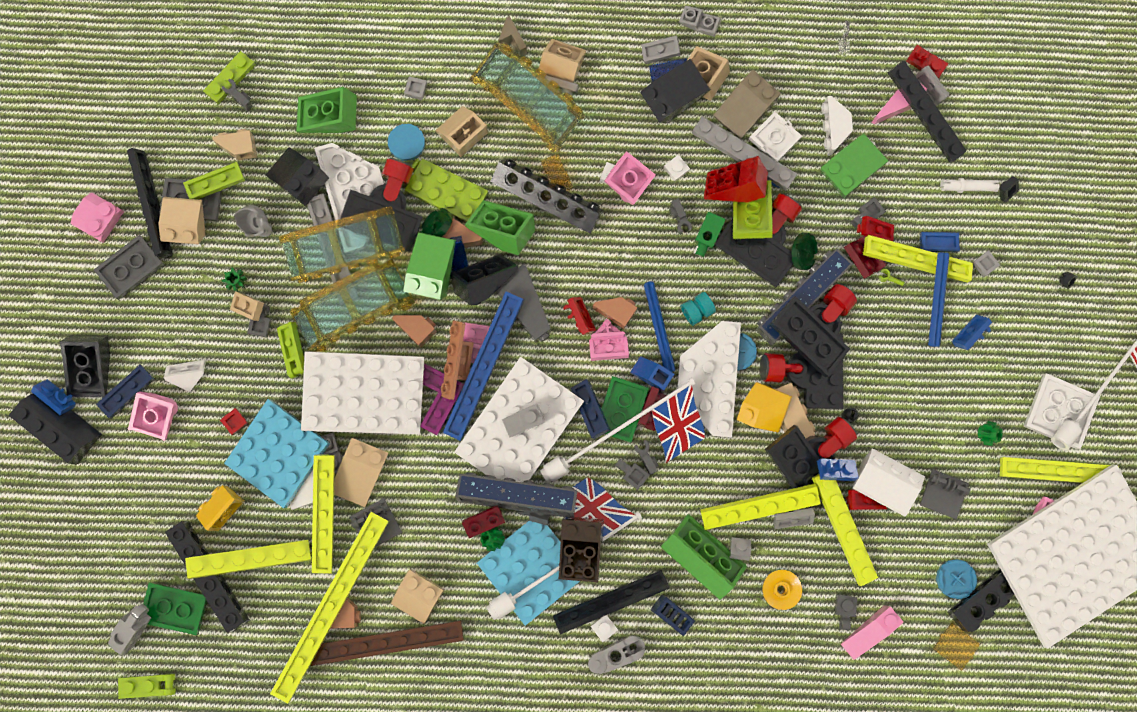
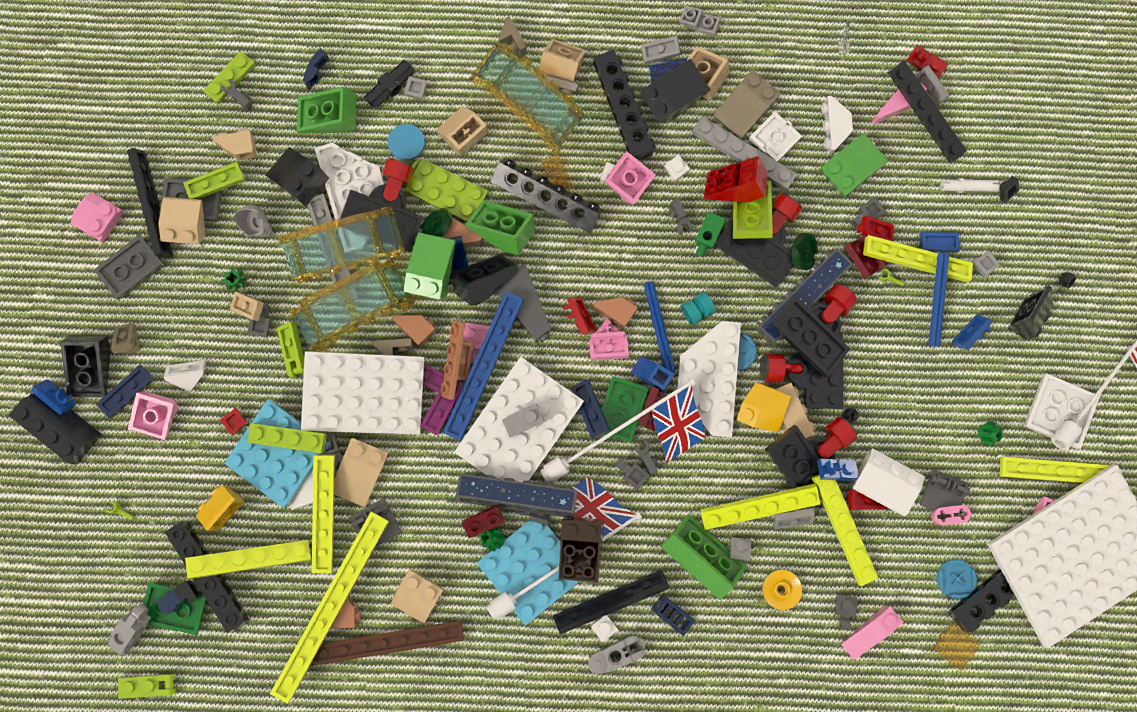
none -> lime hand [105,501,134,521]
none -> dark tan slope [111,322,141,355]
none -> leg [158,580,202,613]
none -> lime plate [247,423,327,454]
none -> dark blue slope [303,48,329,90]
none -> black piece [364,59,415,109]
none -> dark tan slope [372,338,414,355]
none -> black brick [593,50,655,161]
none -> bright pink beam [931,505,971,525]
none -> black slope [1008,285,1053,340]

